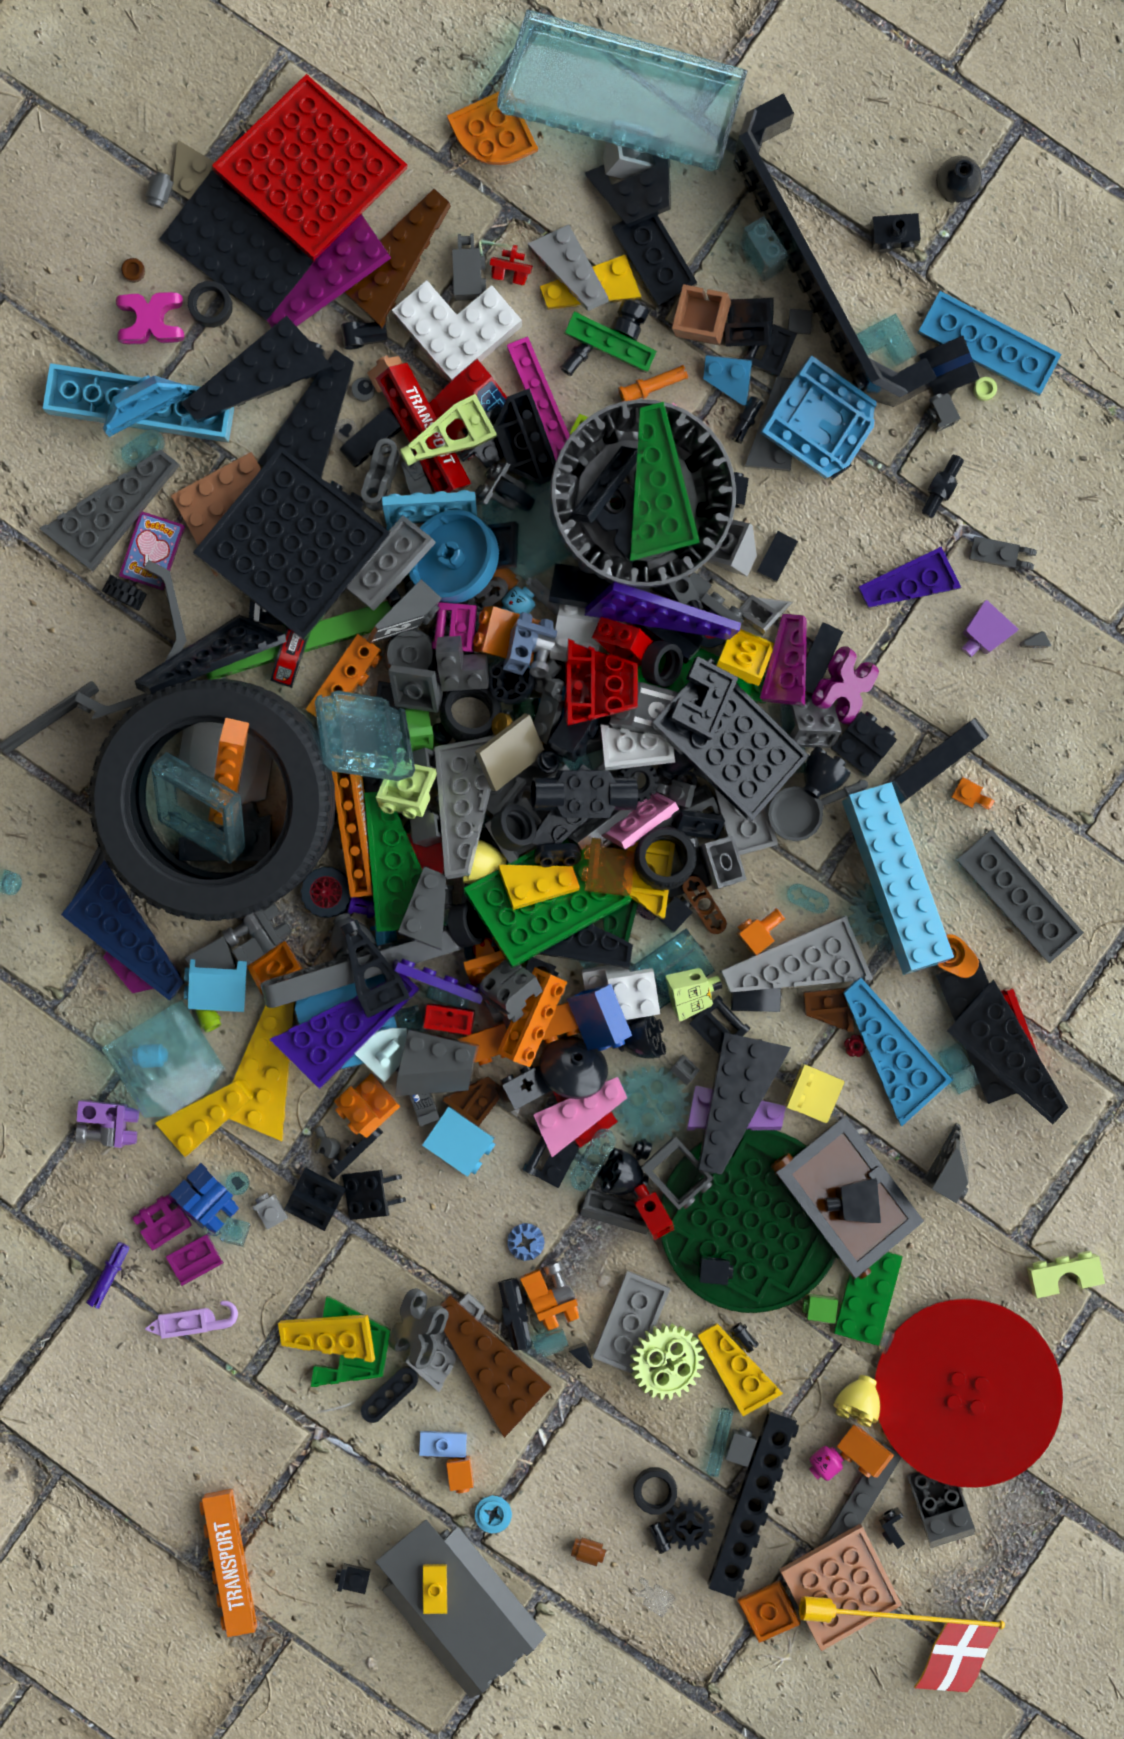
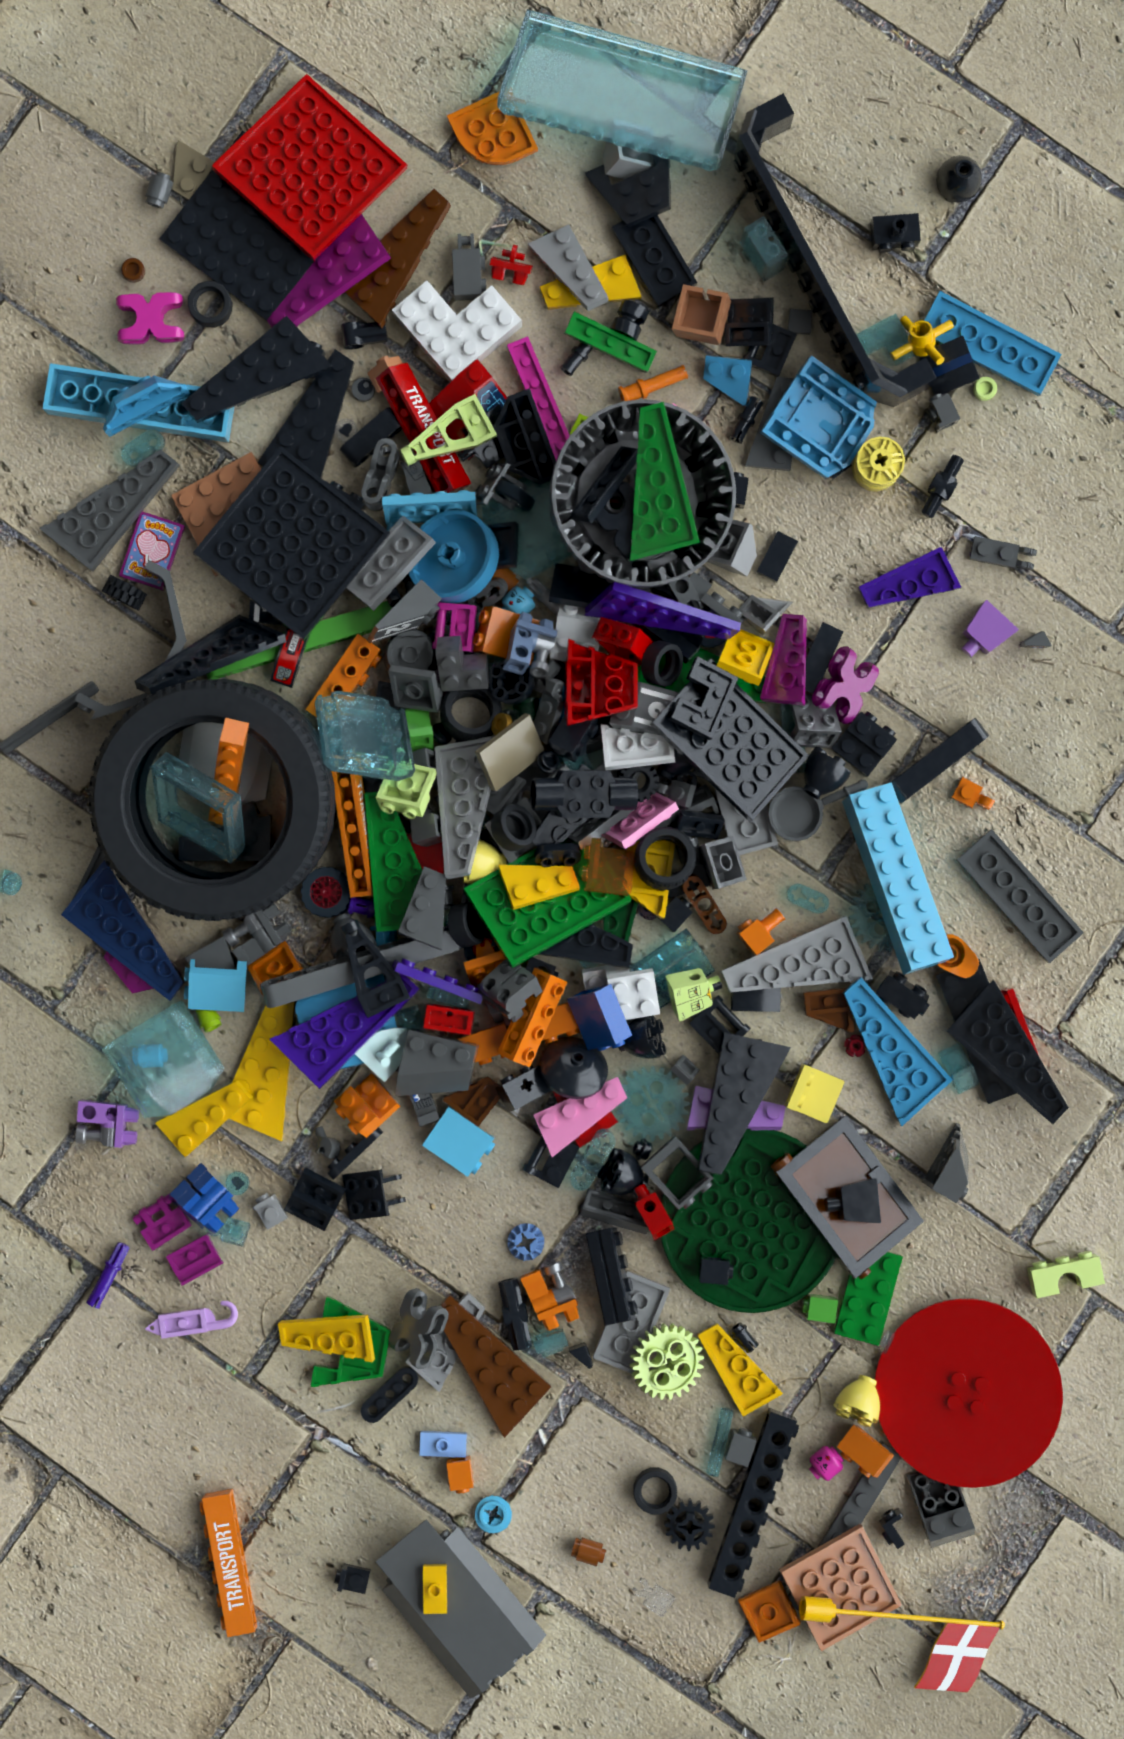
black pin [647,1522,671,1554] -> none
none -> black brick [585,1227,638,1326]
none -> light yellow wheel [852,436,905,492]
none -> black brick [876,970,930,1019]
none -> yellow bar [890,316,954,365]

